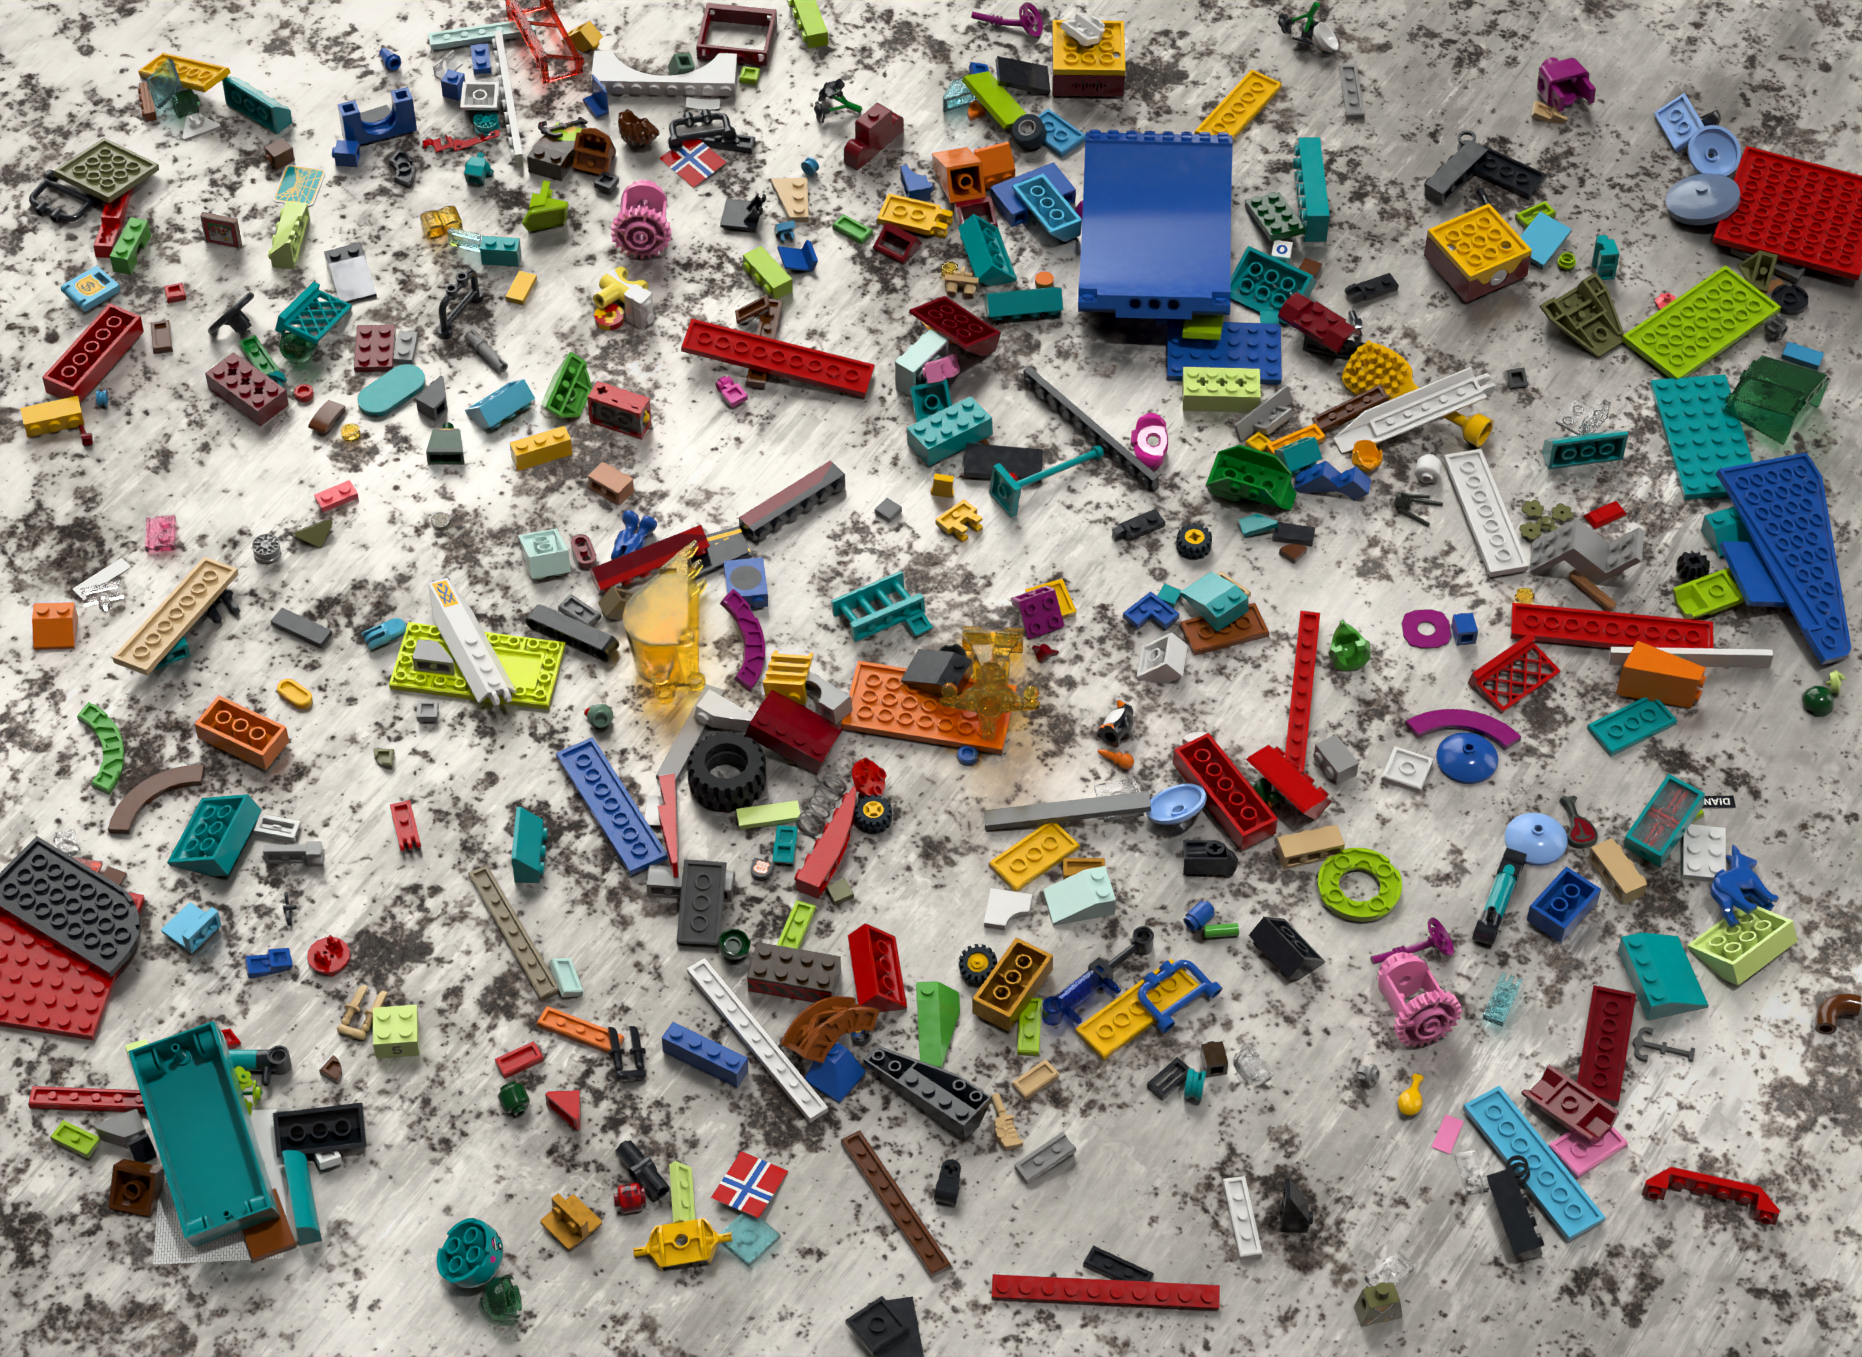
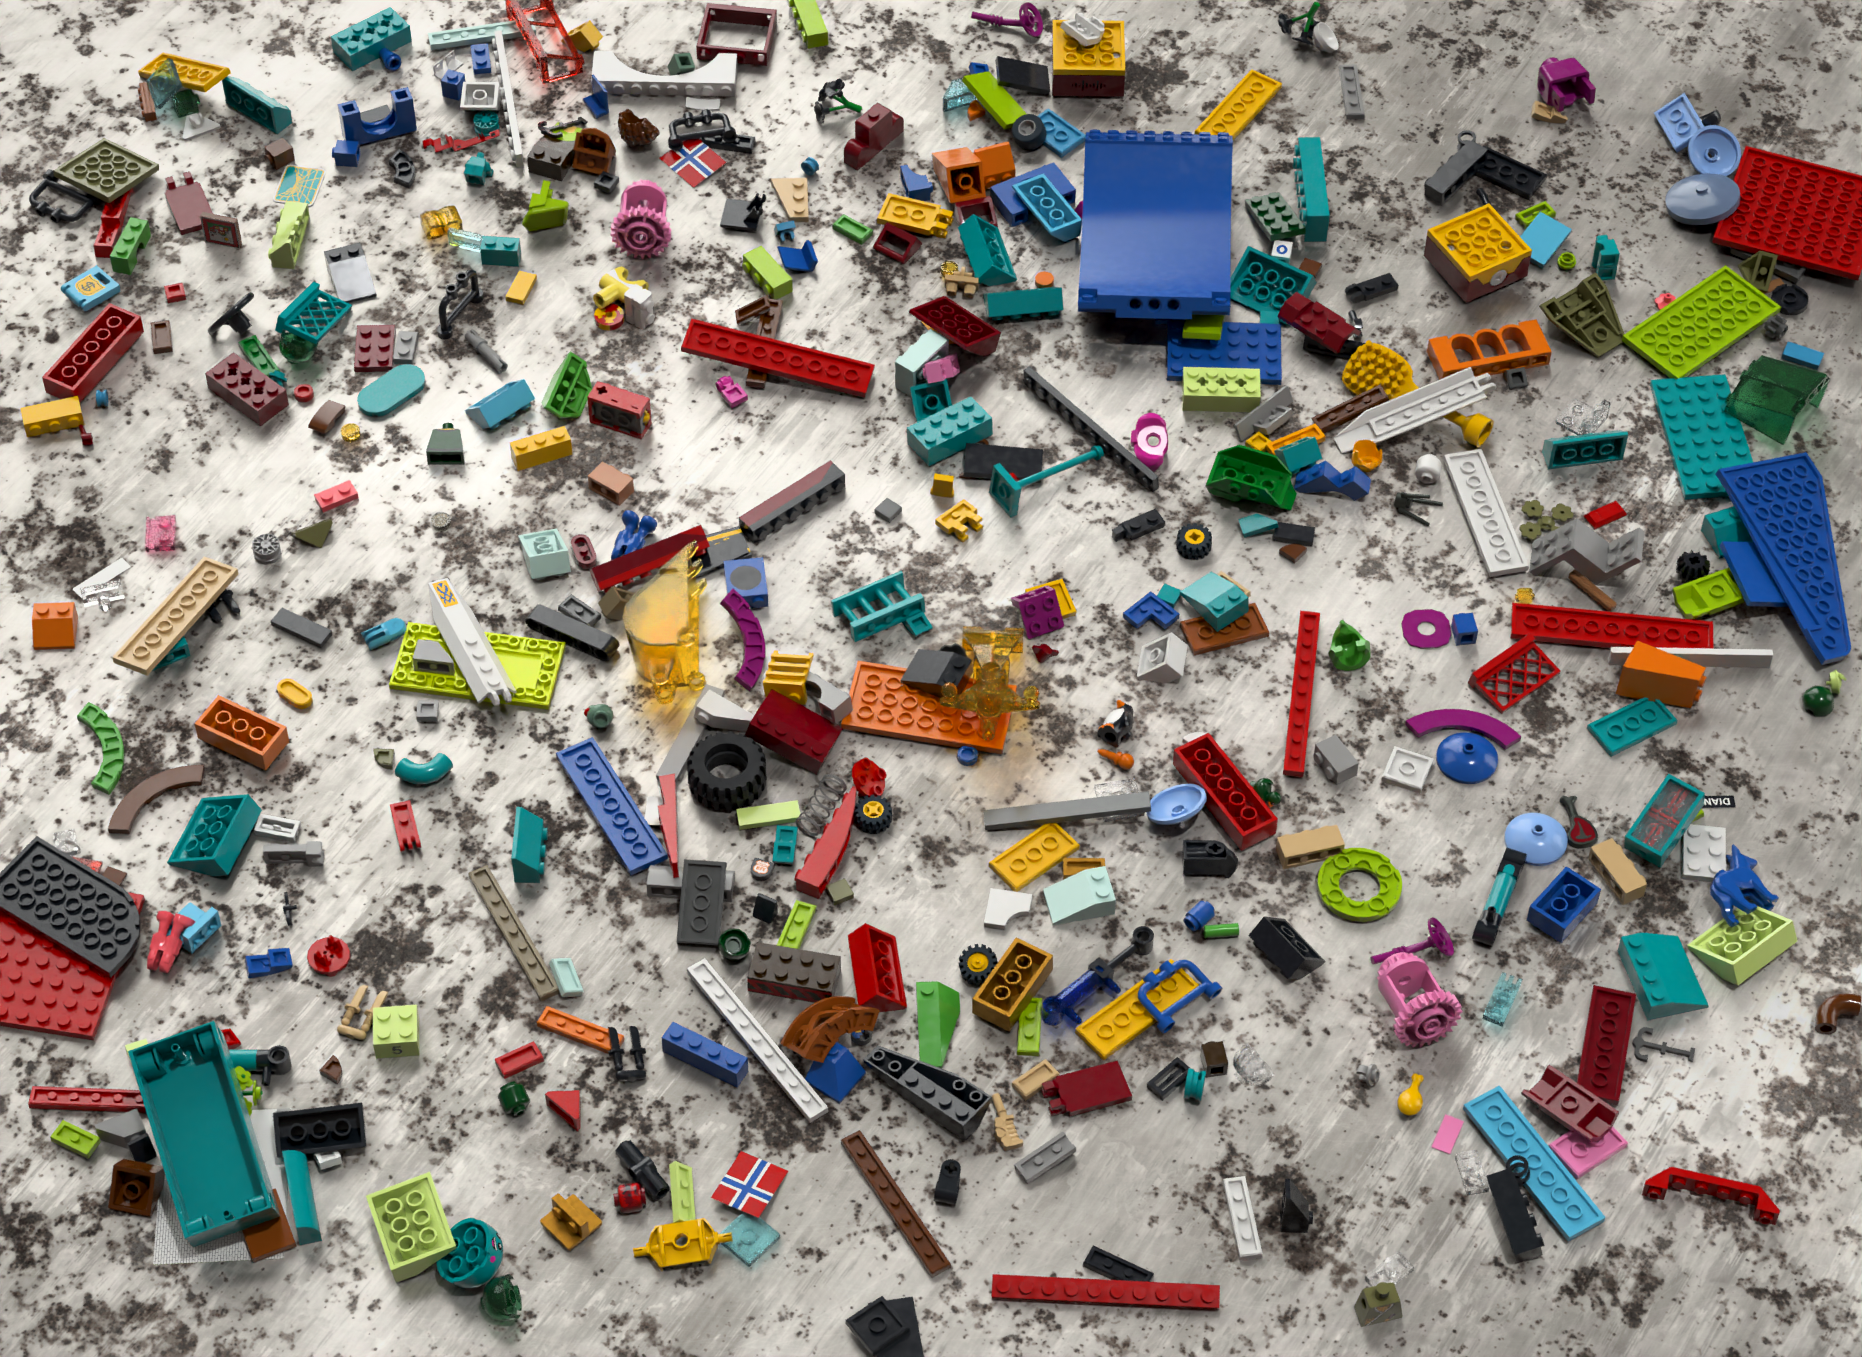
slope [416,375,448,421] -> none
lime tile [739,66,760,85] -> none
red slope [1246,744,1332,820] -> none
none -> coral piece [147,911,195,974]
none -> tile [165,171,213,235]
none -> teal brick [331,7,412,72]
none -> yellowish green slope [366,1172,457,1283]
none -> teal cylinder [395,753,453,784]
none -> black slope [753,893,778,924]
none -> dark red tile [1041,1060,1132,1117]
none -> orange fence [1427,319,1552,380]

